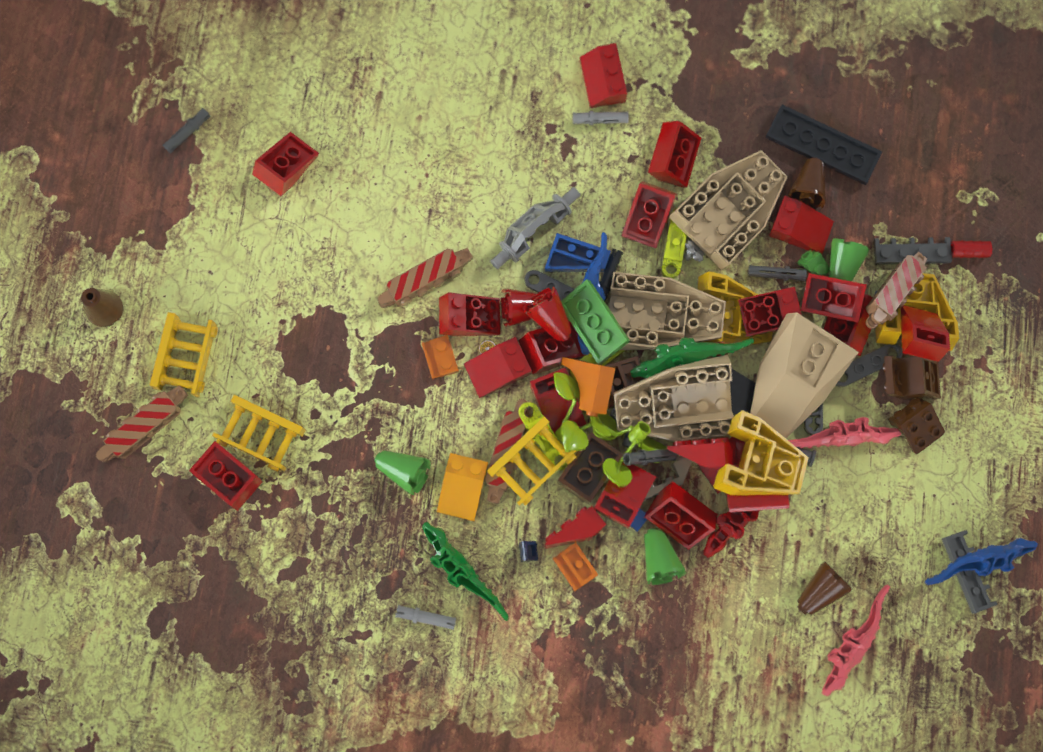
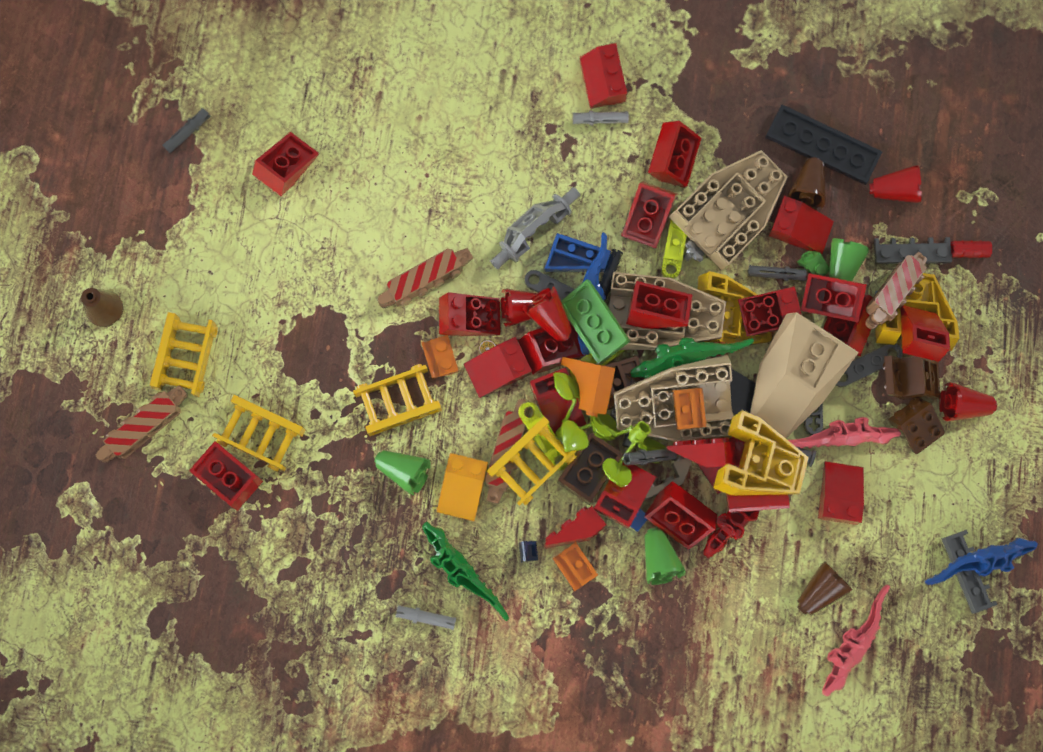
none -> yellow fence [353,364,442,437]
none -> red slope [626,281,693,329]
none -> orange plate [673,388,706,430]
none -> red slope [818,461,864,525]
none -> red cone [869,165,922,203]
none -> red cone [939,382,997,421]

